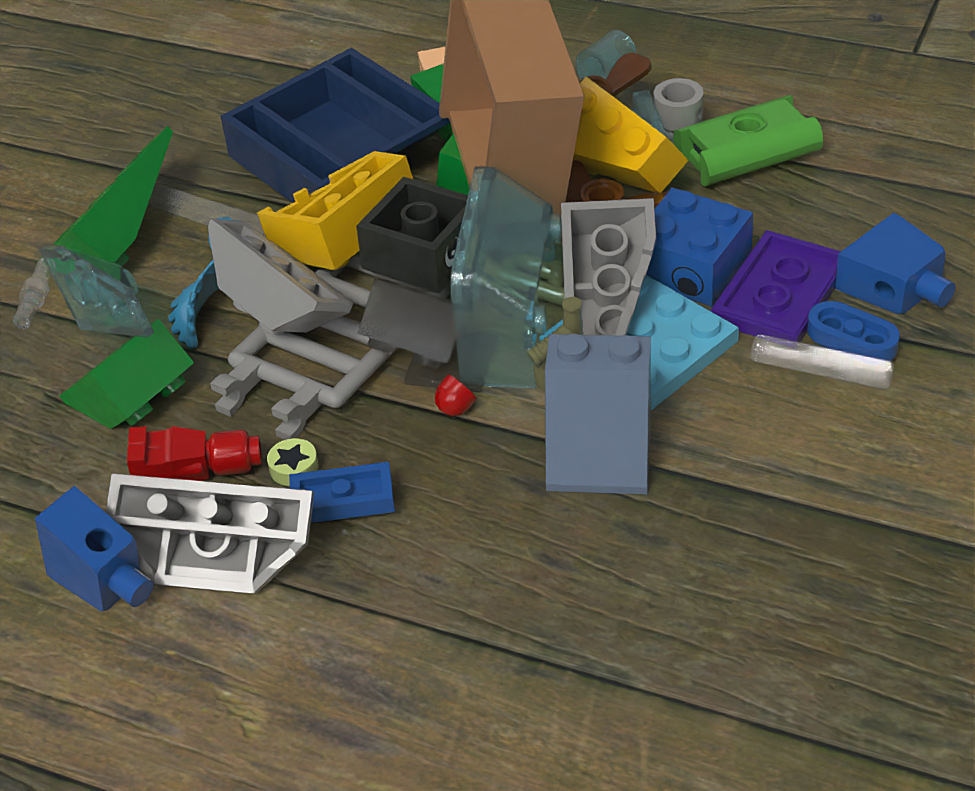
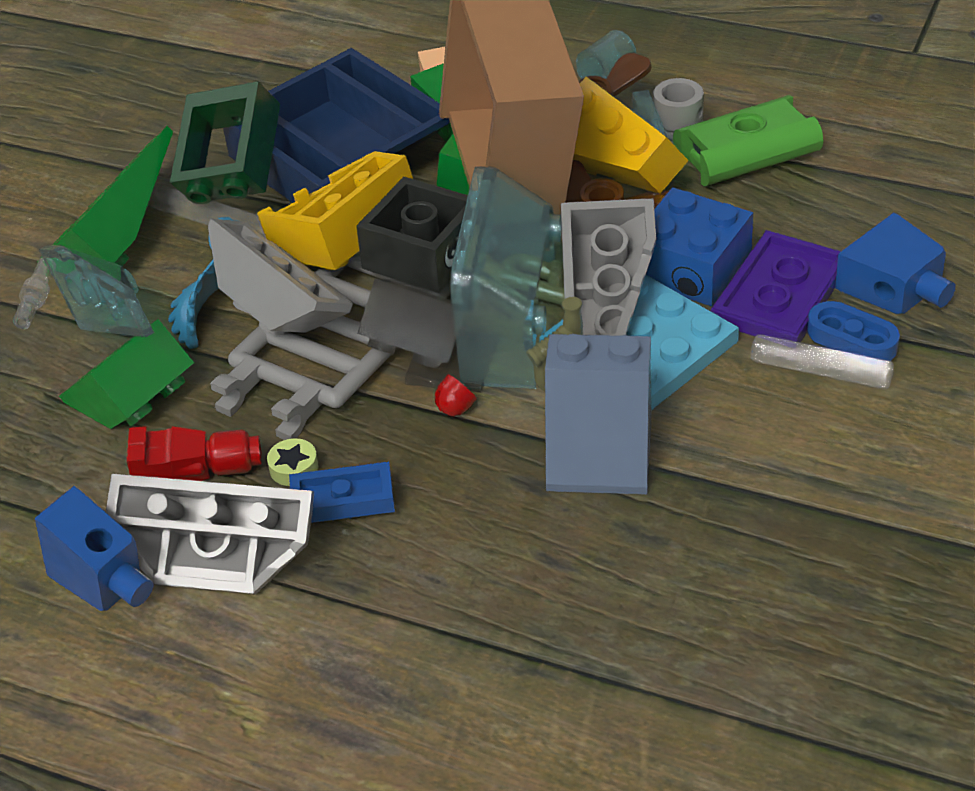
none -> dark green window [170,81,281,204]

